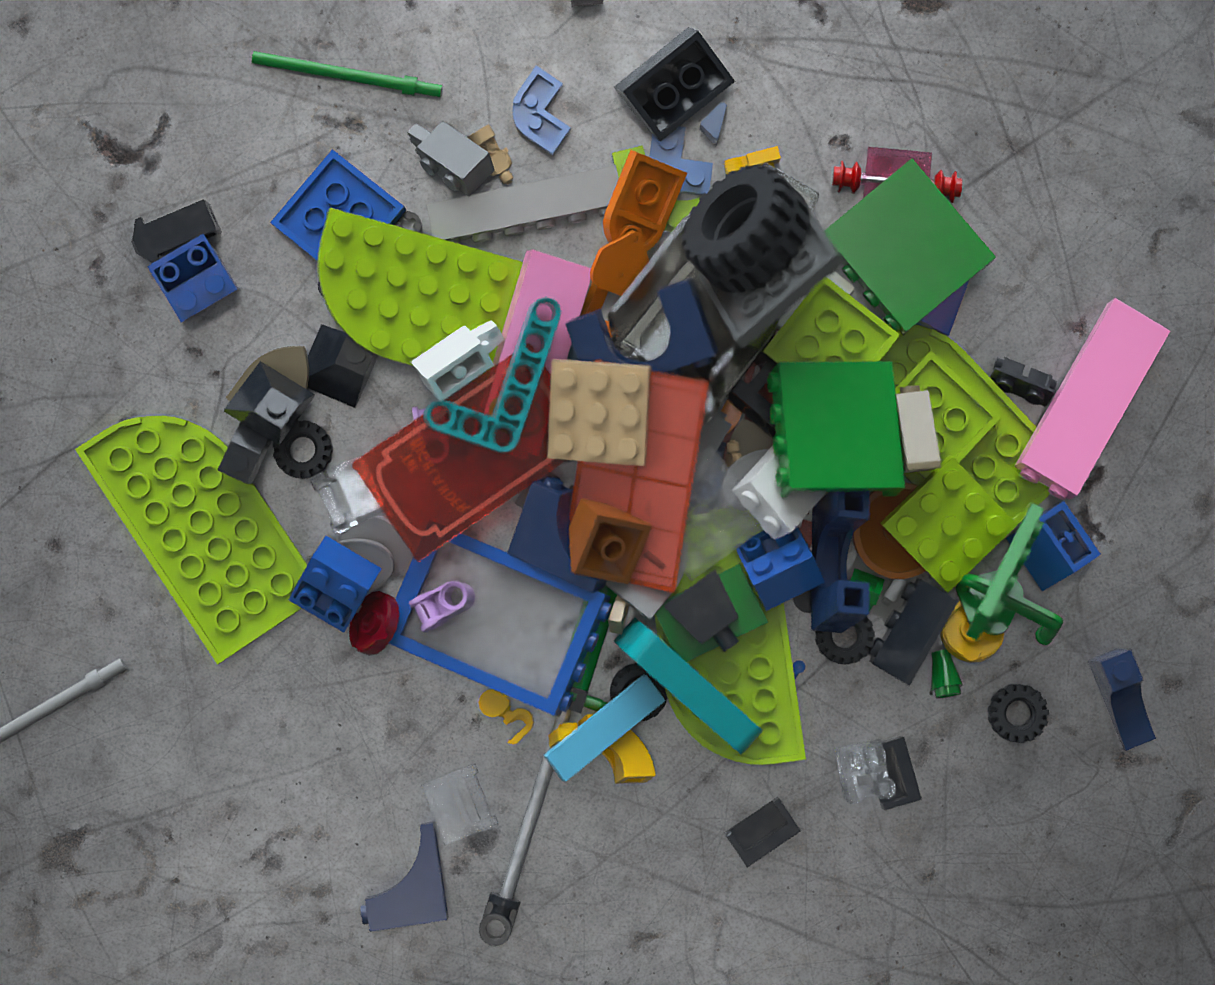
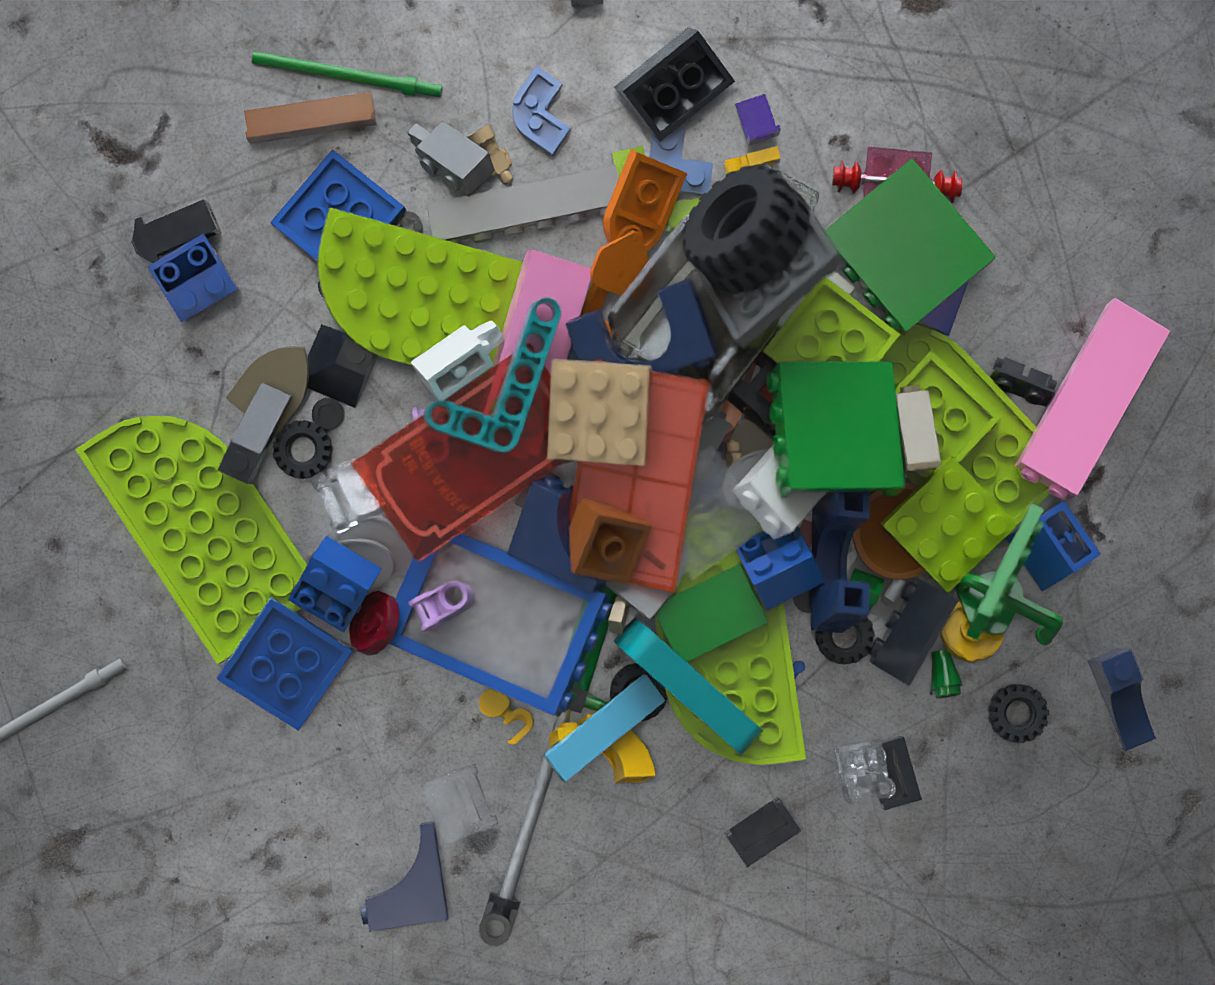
black slope [224,361,315,445] -> none
black torso [664,570,739,652] -> none
sand blue slope [700,102,727,145] -> none
none -> blue plate [217,597,352,731]
none -> panel [244,91,377,144]
none -> black tile [312,398,345,431]
none -> dark purple bracket [735,94,781,145]

